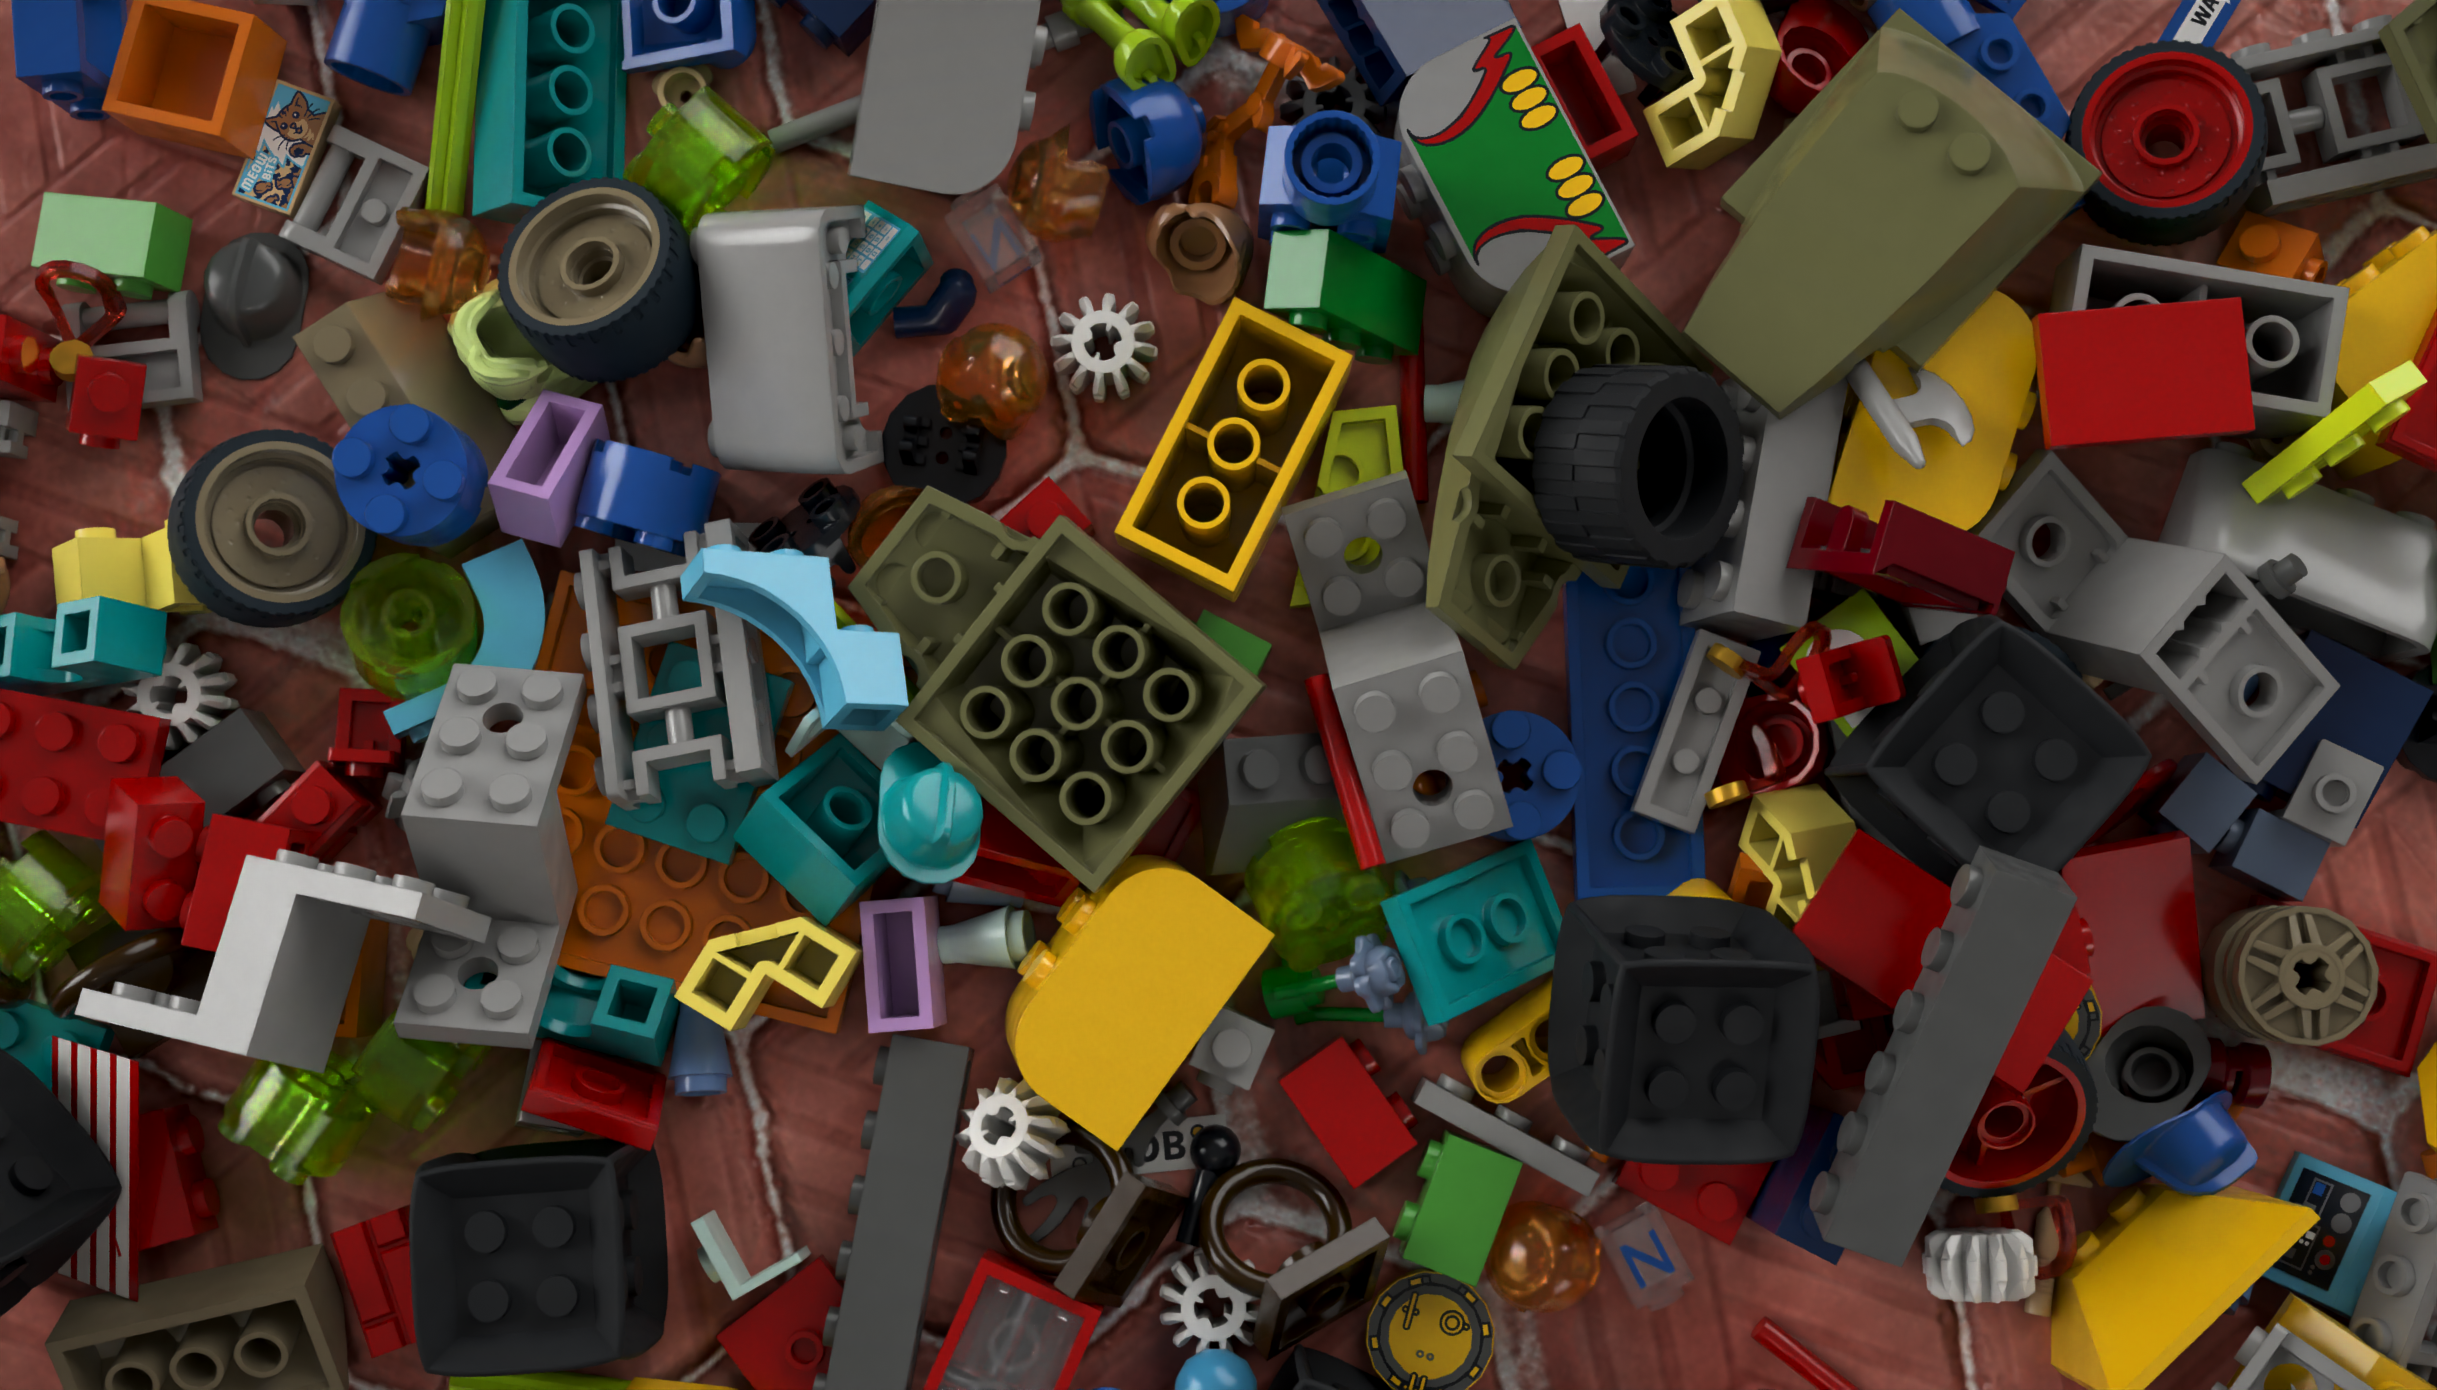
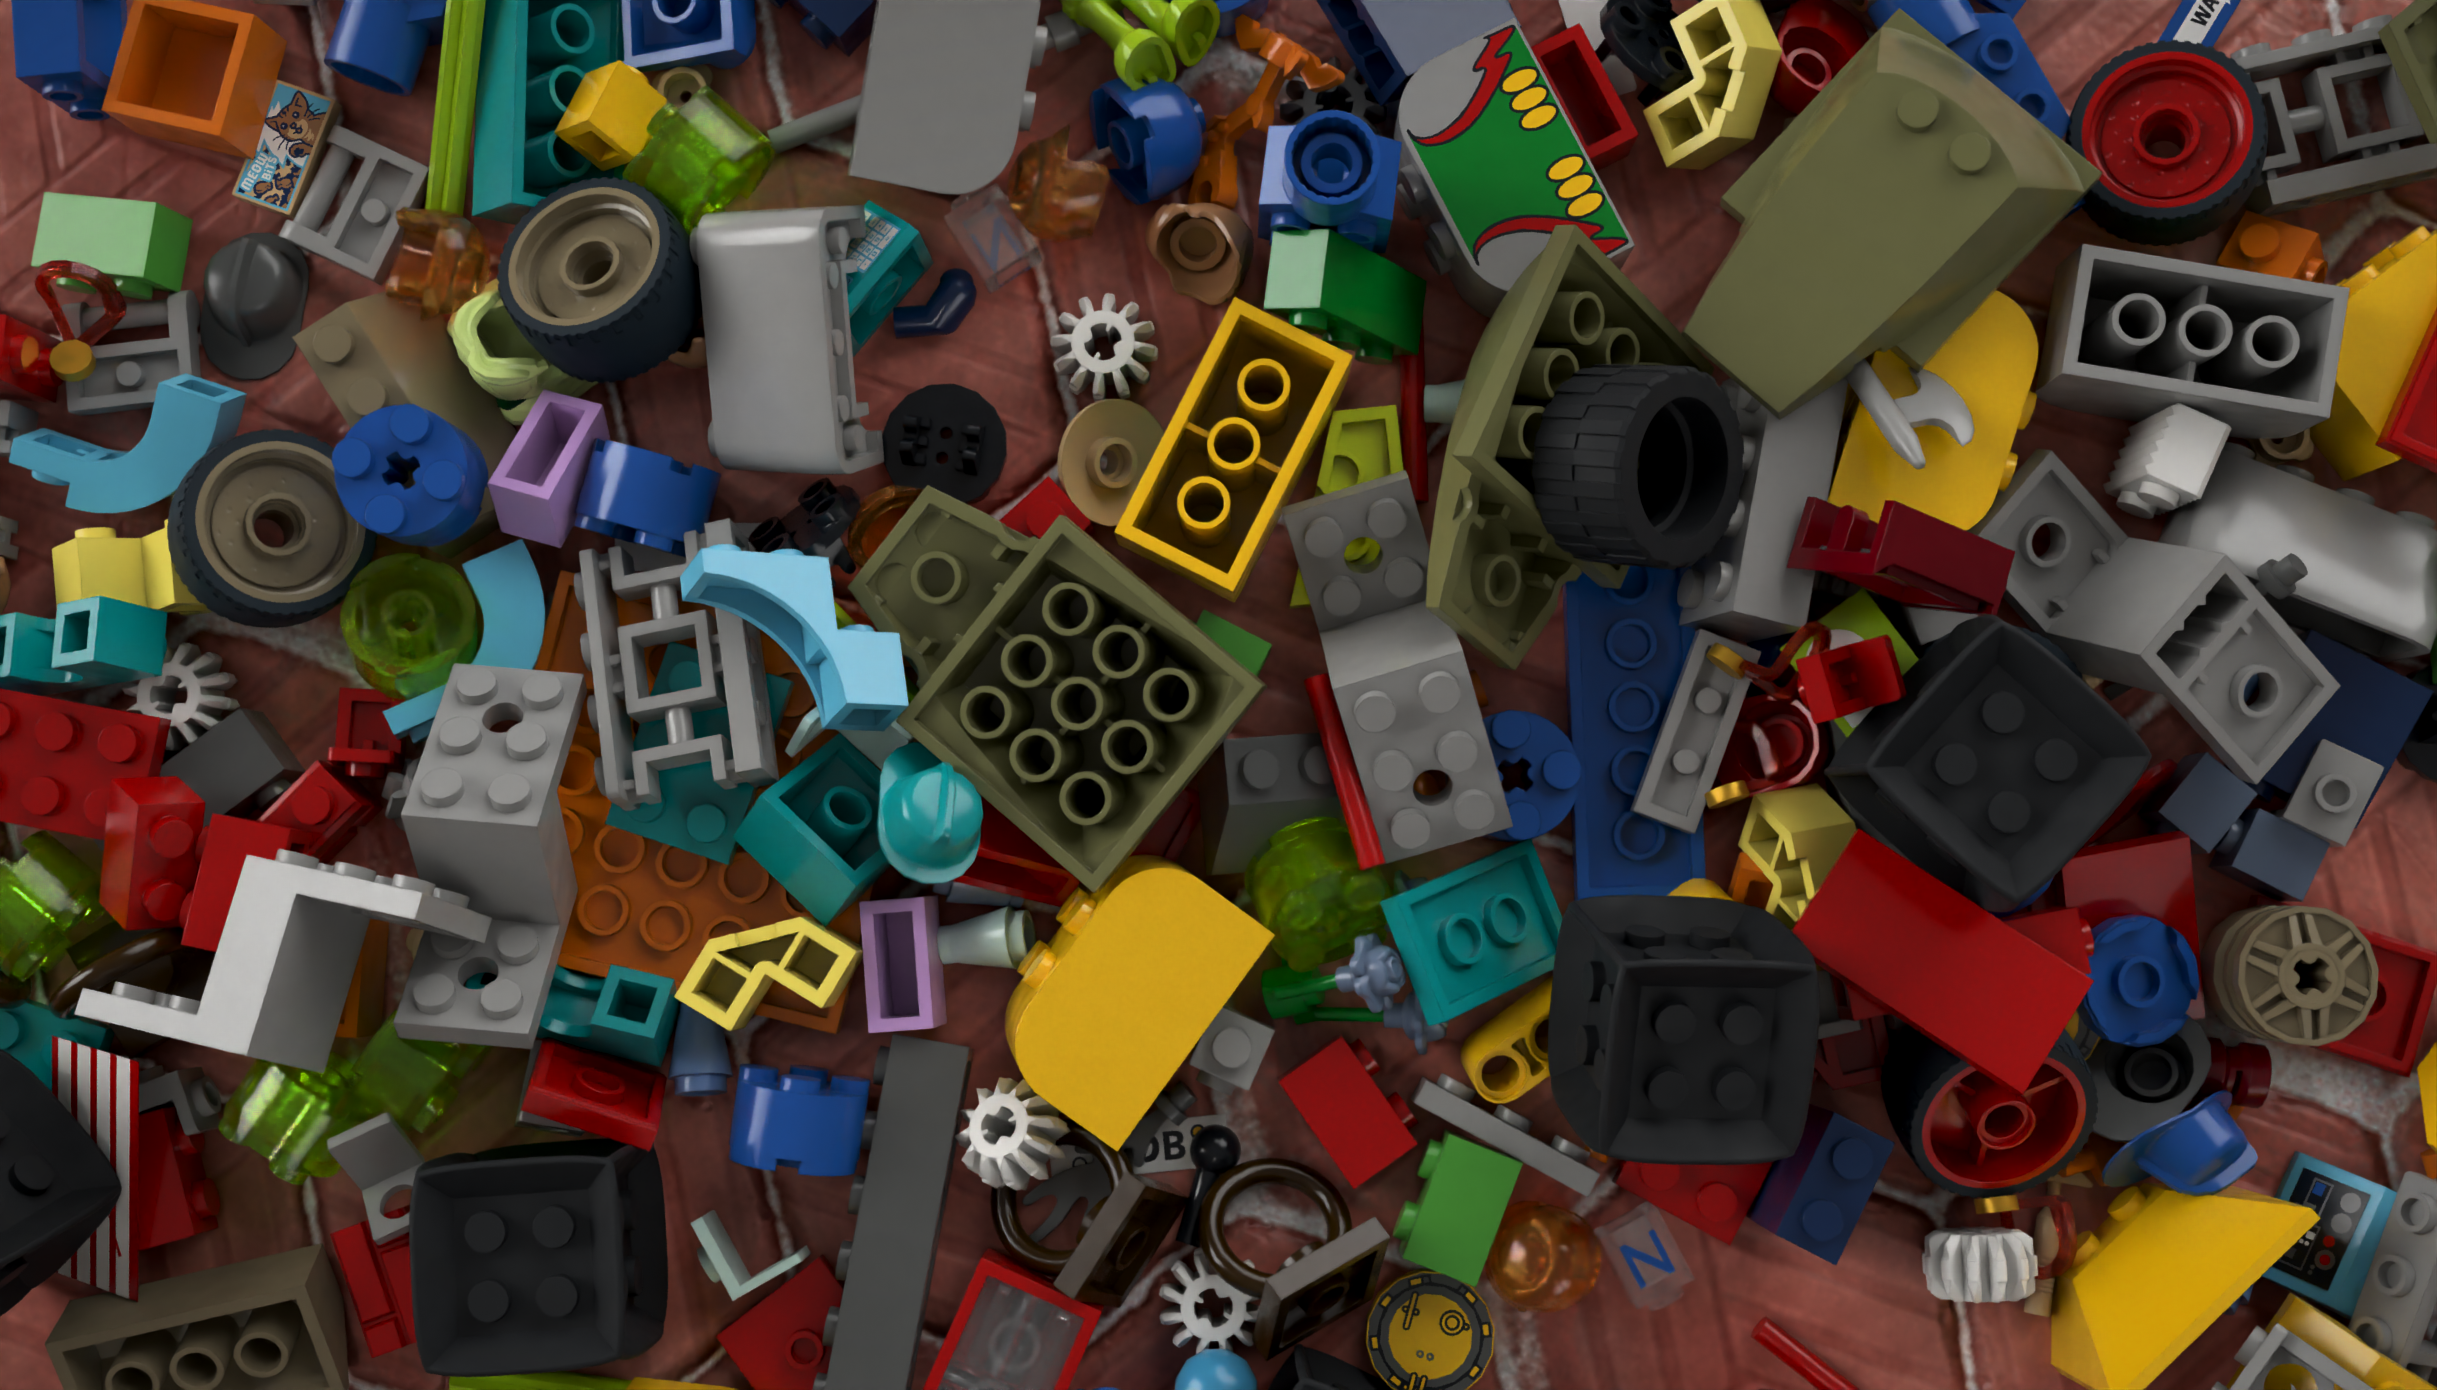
red bracket [65,353,147,449] -> none
clear orange helmet [936,322,1049,440] -> none
dark grey brick [1809,845,2078,1267] -> none
red tile [2032,297,2255,450] -> none
neon yellow wing [2241,360,2428,504] -> none
none -> medium azure arch [8,373,247,513]
none -> light grey bracket [139,1065,221,1136]
none -> light grey bracket [327,1112,425,1245]
none -> yellow brick [554,60,668,171]
none -> blue brick [728,1064,870,1176]
none -> tan dish [1057,399,1164,526]
none -> blue tile [2076,914,2200,1047]
none -> white brick [2103,403,2232,519]

